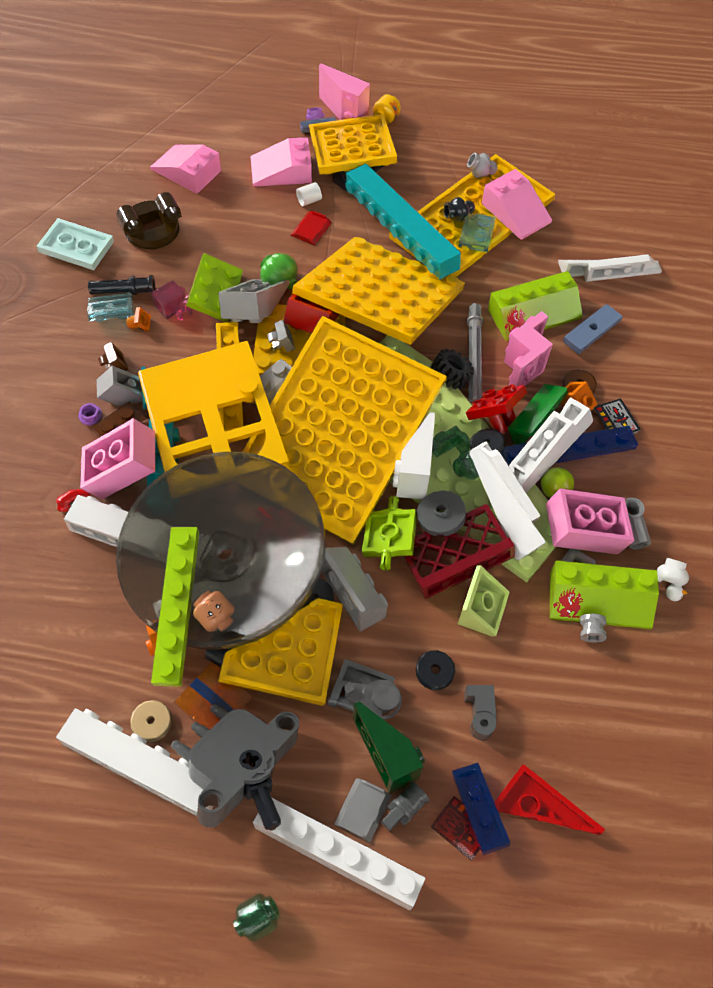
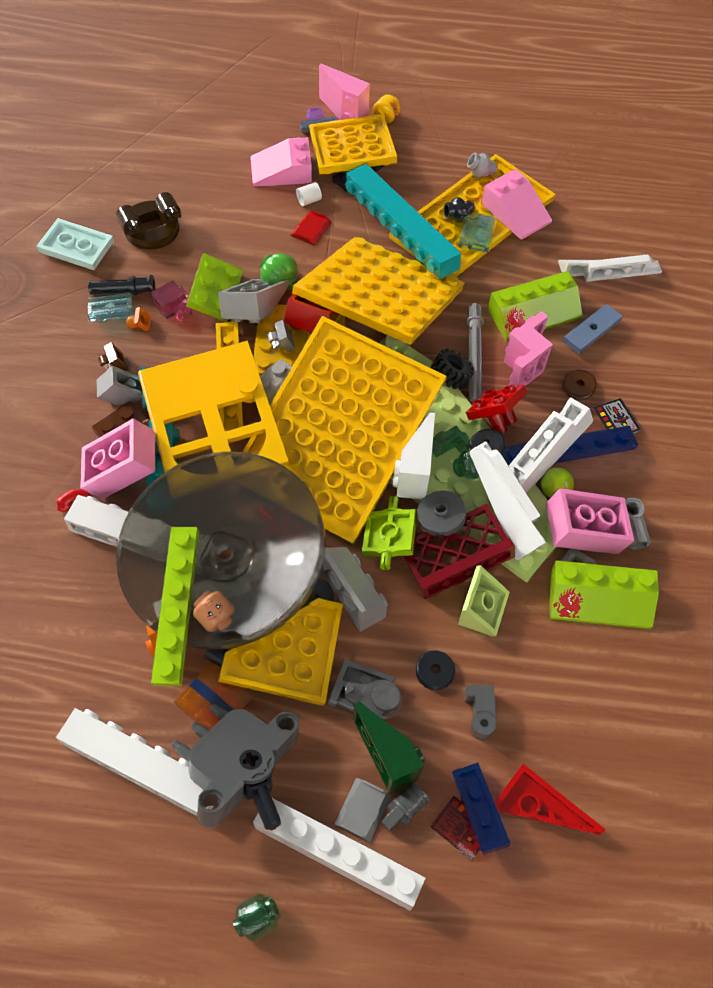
medium lavender plate [78,403,103,426] -> none
tan piece [130,700,172,742] -> none
bright pink slope [150,145,221,194] -> none
green panel [508,384,568,447] -> none
orange brick [560,382,597,411] -> none
light grey wheel [580,614,607,643] -> none
white animal [657,558,689,601] -> none

